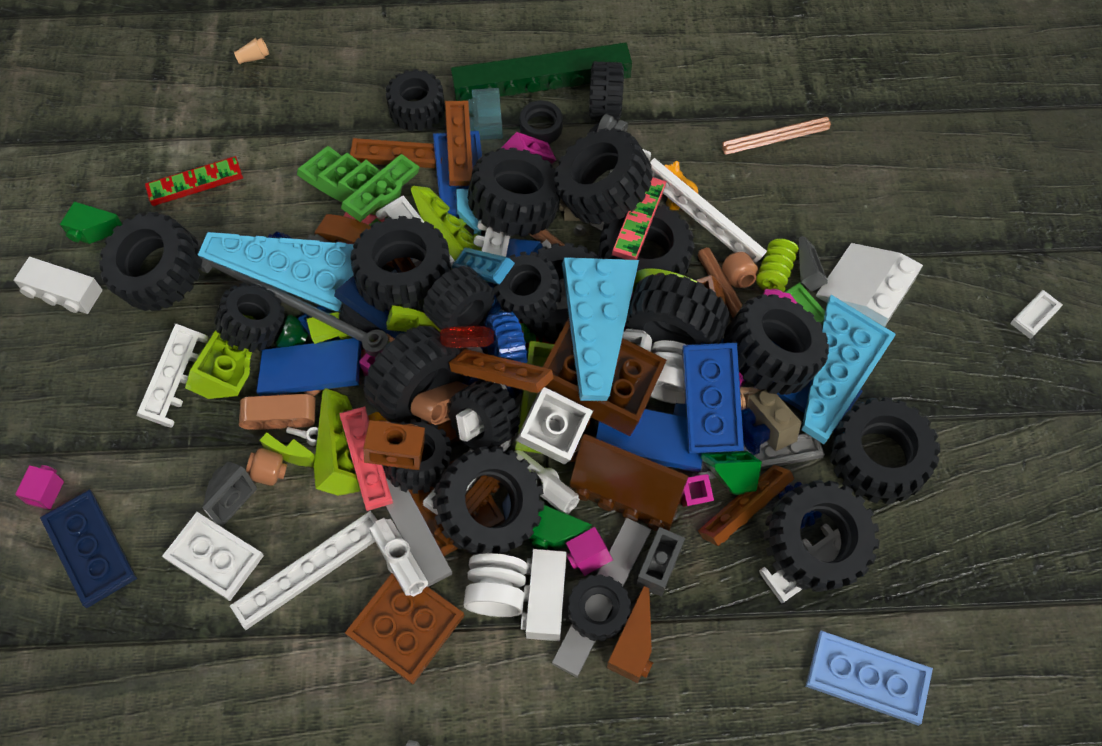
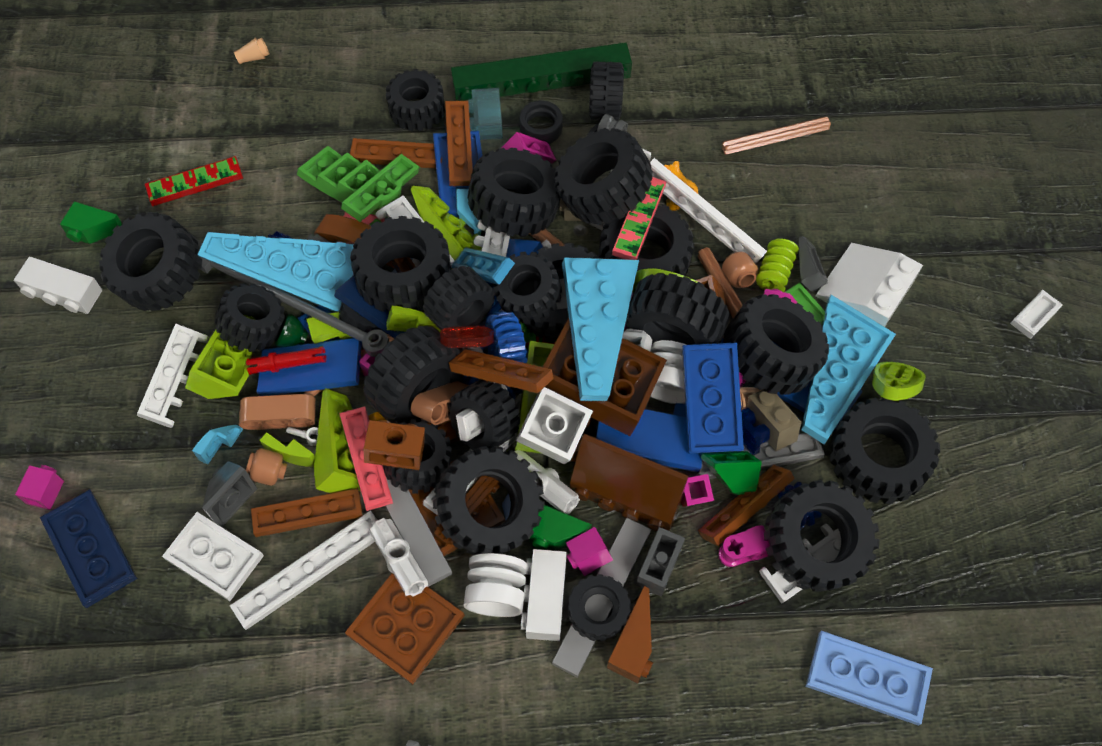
none -> medium azure slope [192,425,243,465]
none -> red pin [246,346,327,375]
none -> dark orange plate [251,488,363,537]
none -> dark pink piece [718,525,770,567]
none -> lime piece [872,362,926,401]

